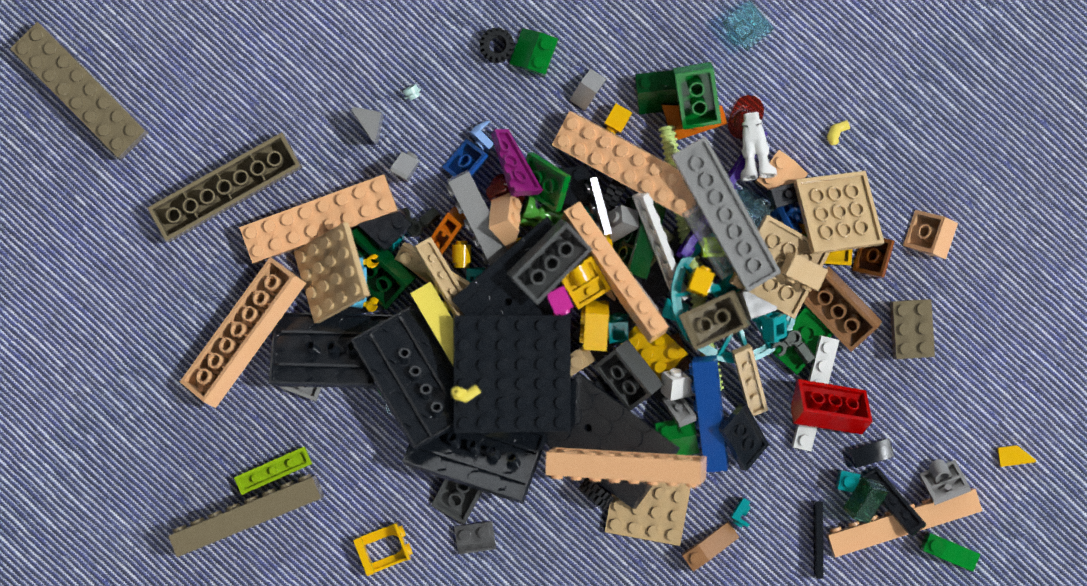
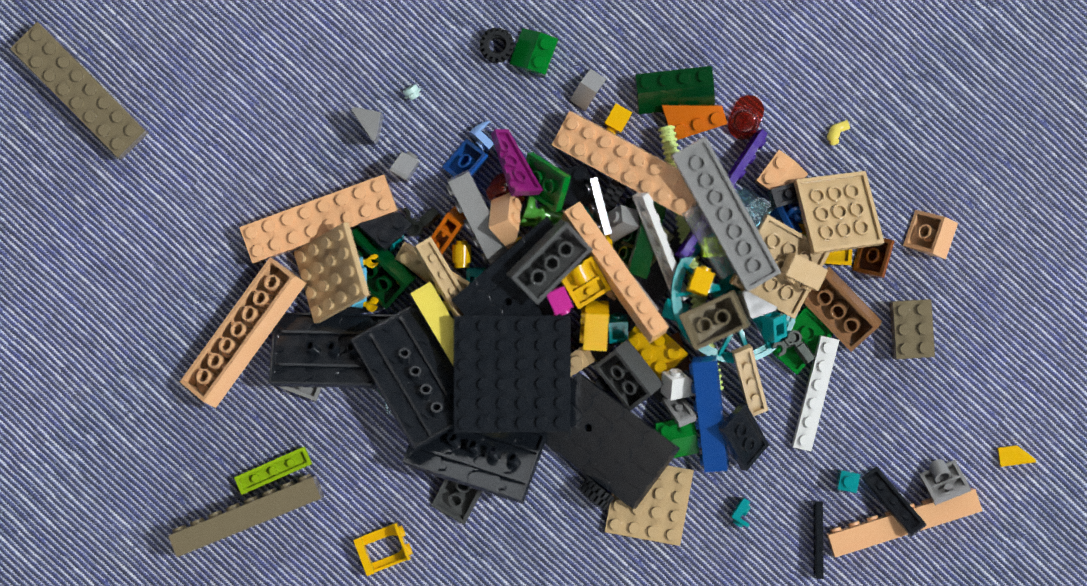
dark tan brick [148,133,303,243] -> none
light yellow arm [451,385,481,402] -> none
flat silver plate [454,521,496,554] -> none
light nougat brick [546,447,707,488] -> none
green brick [673,62,721,130] -> none
medium nougat slope [681,521,739,572] -> none
clear light blue plate [722,0,775,51] -> none
white piece [741,112,777,181] -> none
red slope [791,379,873,434] -> none
clear green brick [843,477,888,523] -> none
black slope [850,438,895,468] -> none
green slope [920,532,981,572] -> none

